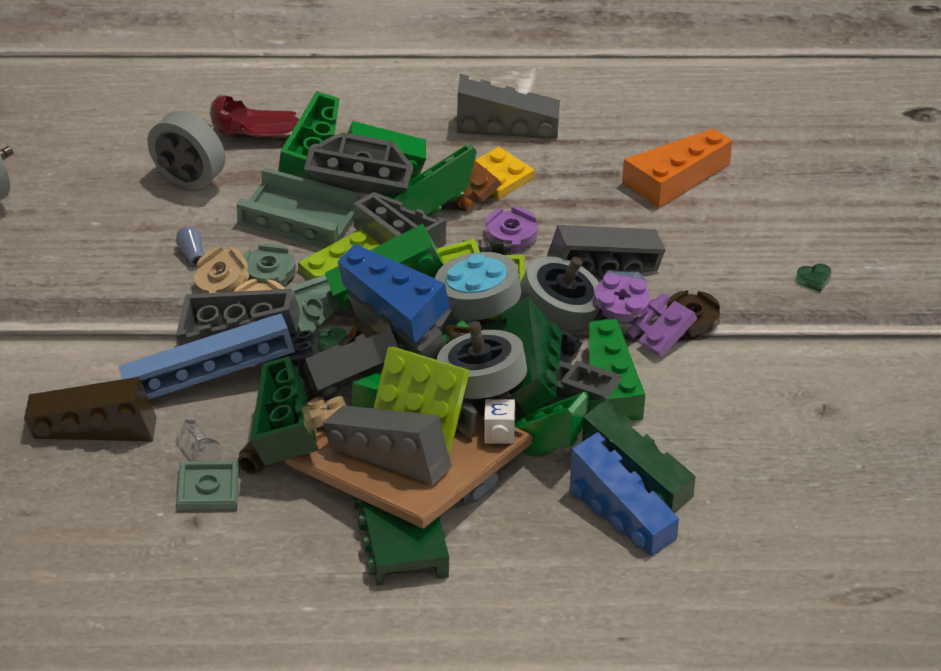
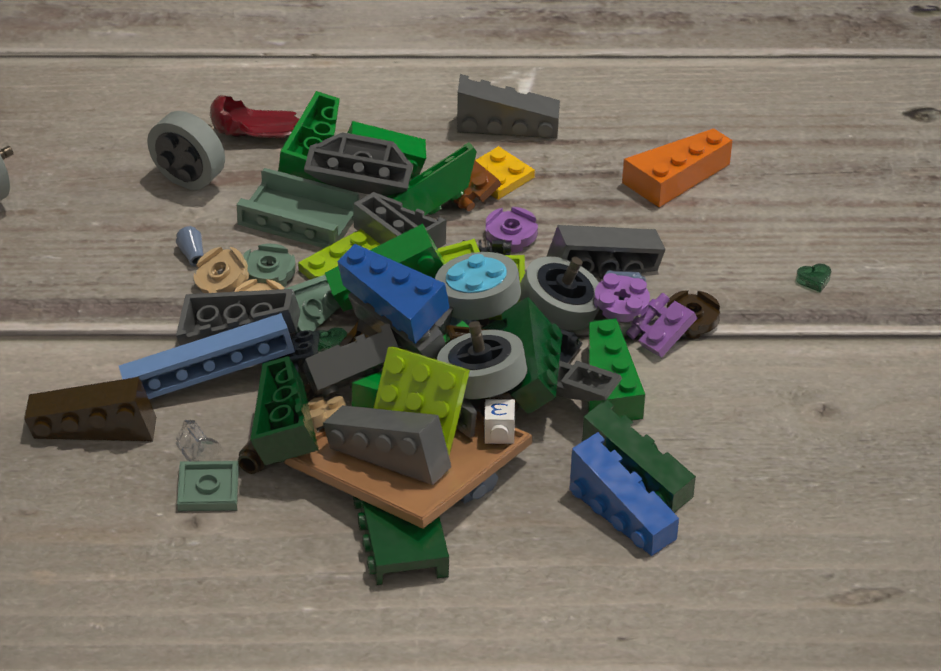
green wedge [515,391,589,457] -> none

